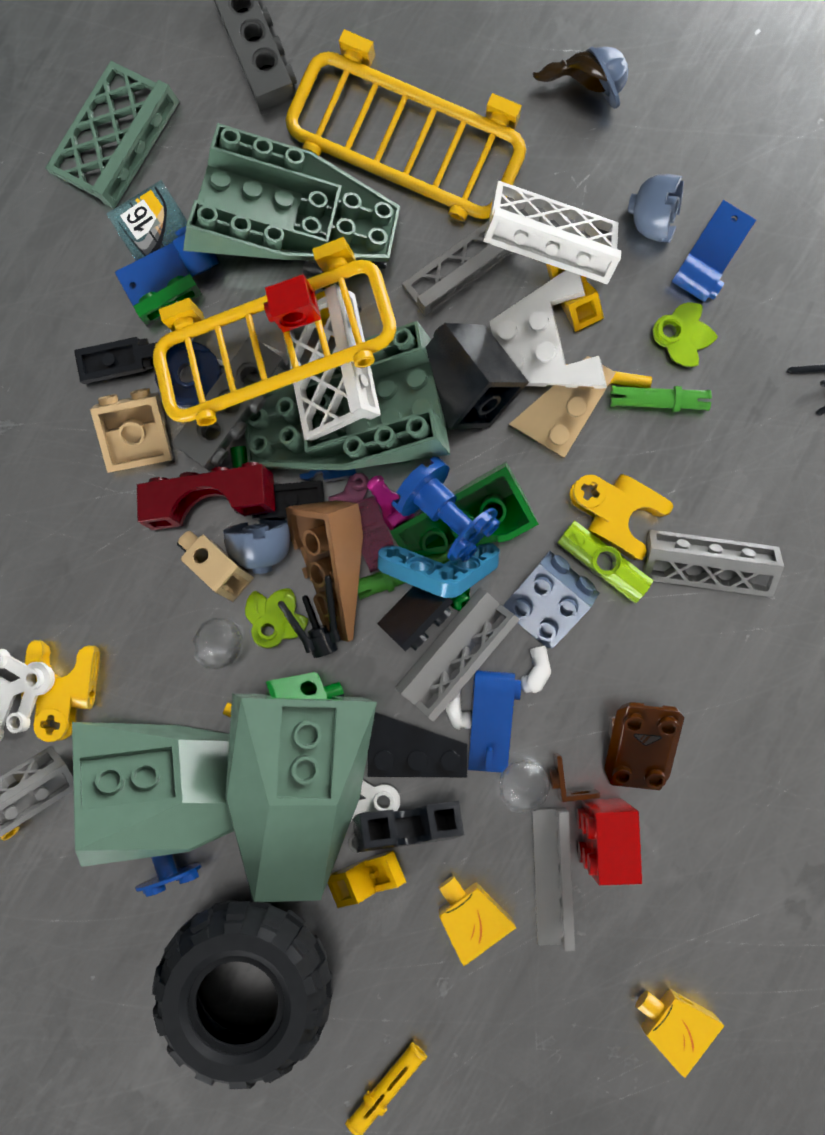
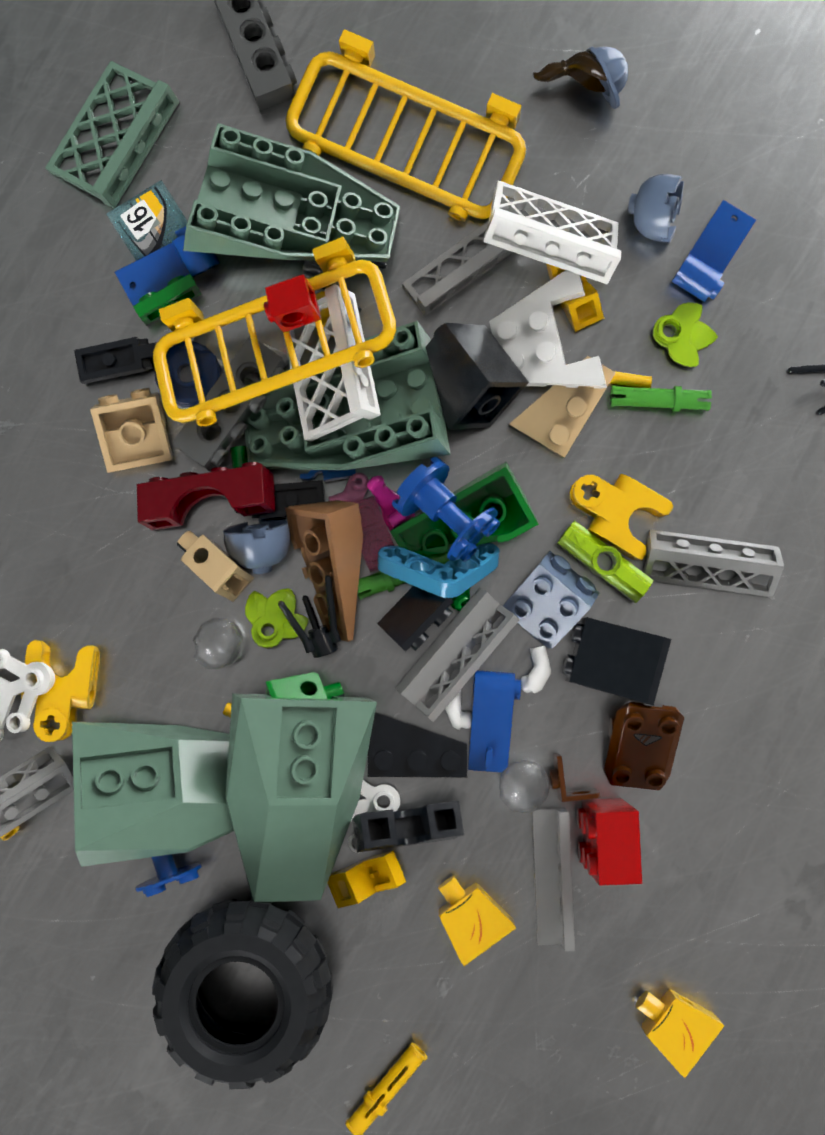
none -> black slope [562,617,672,706]

